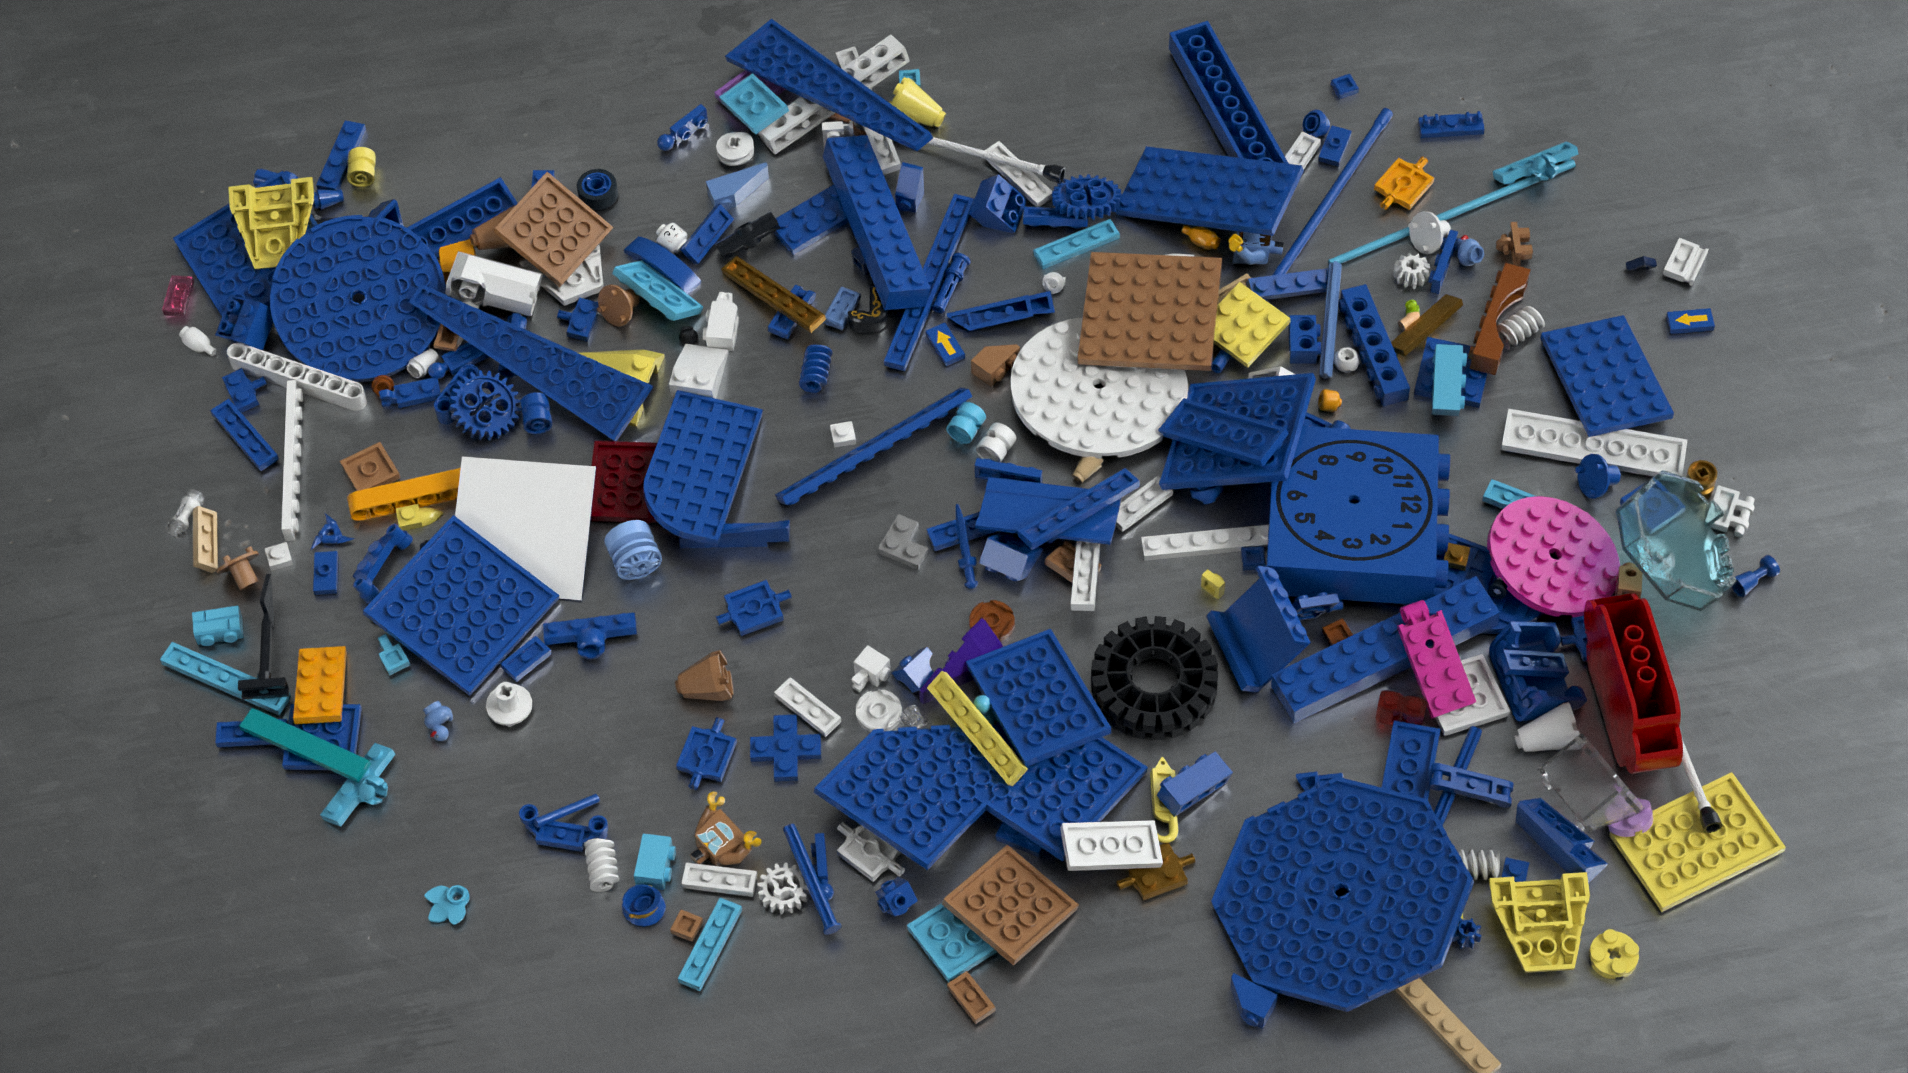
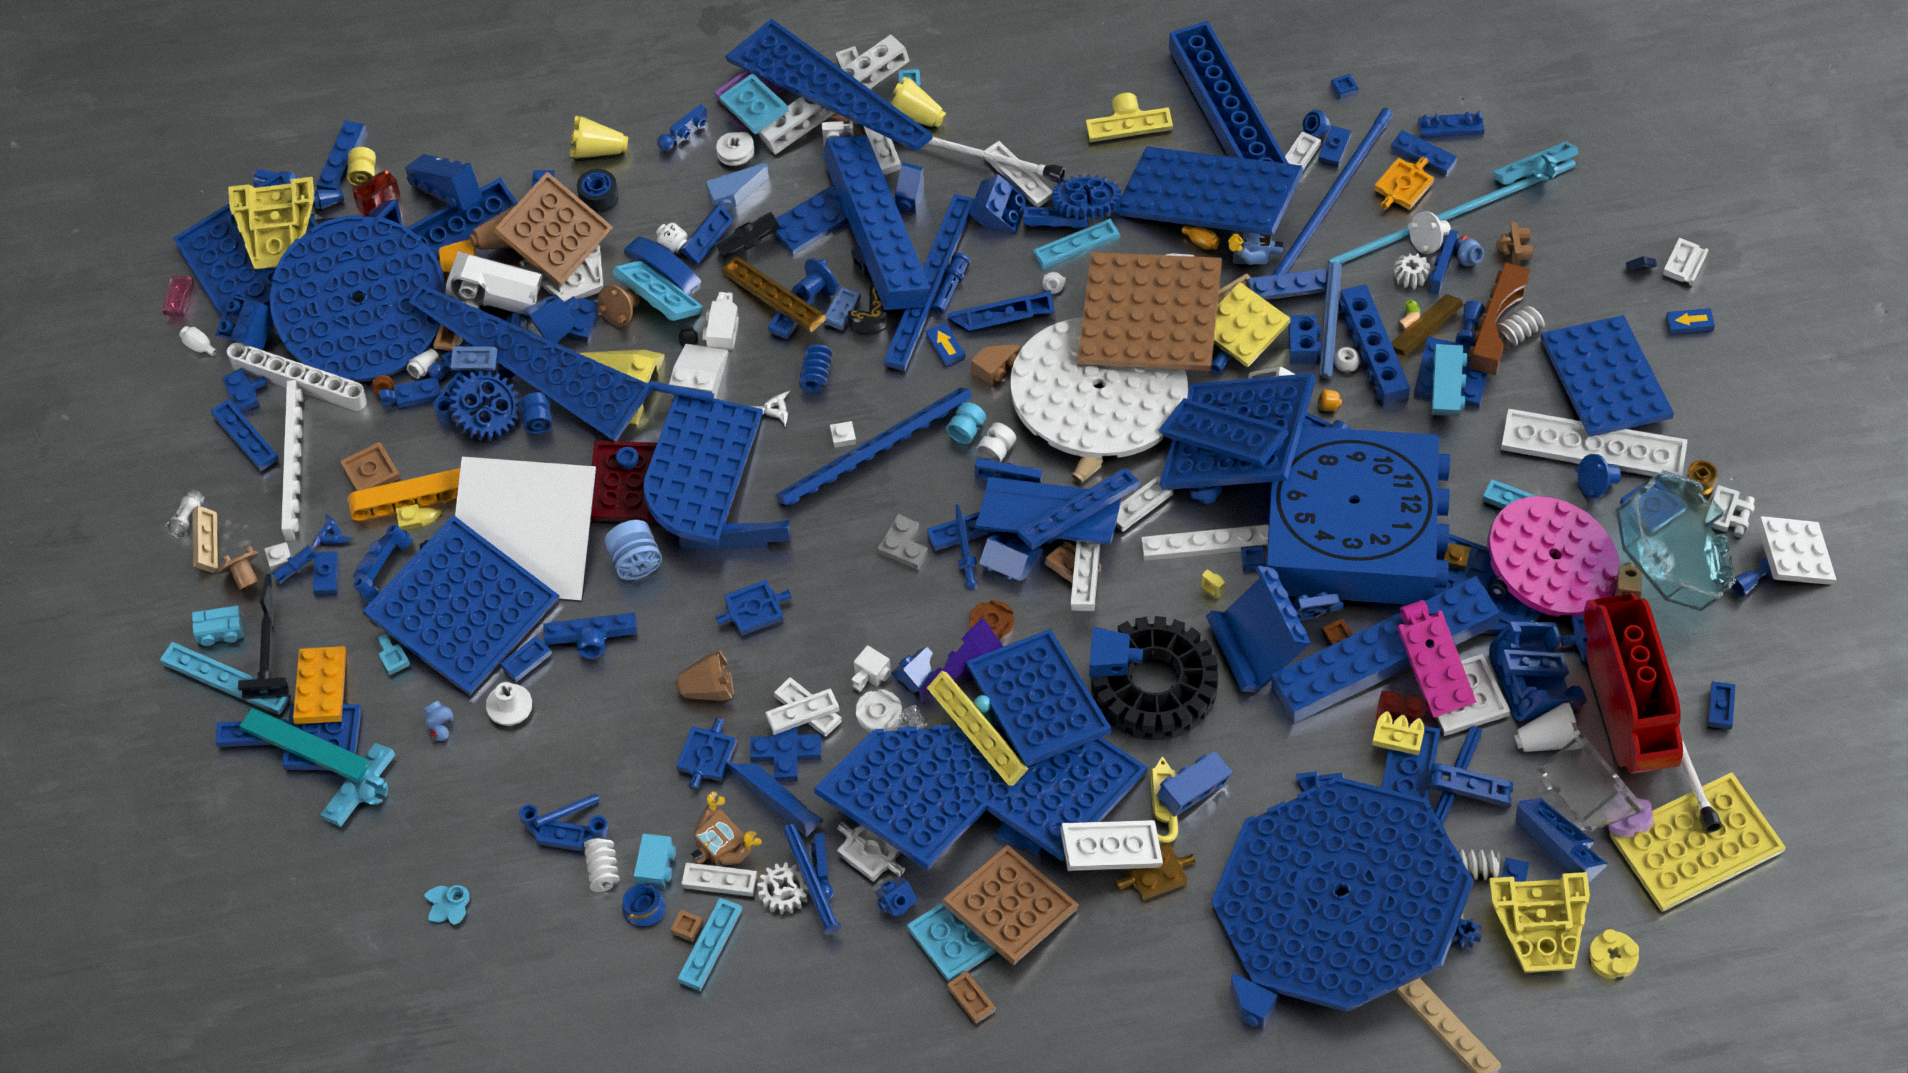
none -> blue pin [272,545,317,584]
none -> clear red brick [353,170,400,217]
none -> blue wedge [405,154,482,211]
none -> medium blue plate [451,347,497,370]
none -> blue torso [524,295,581,343]
none -> light yellow cone [569,116,628,159]
none -> blue tile [616,447,639,470]
none -> blue bar [648,381,714,402]
none -> blue wedge [726,761,823,837]
none -> white piece [750,390,791,426]
none -> white tile [765,688,840,735]
none -> blue piece [796,258,839,300]
none -> light yellow plate [1086,93,1173,142]
none -> blue torso [1089,627,1143,677]
none -> light yellow plate [1372,711,1424,756]
none -> blue plate [1391,130,1457,176]
none -> blue piece [1456,301,1485,346]
none -> blue plate [1708,681,1736,729]
none -> white plate [1756,516,1836,585]

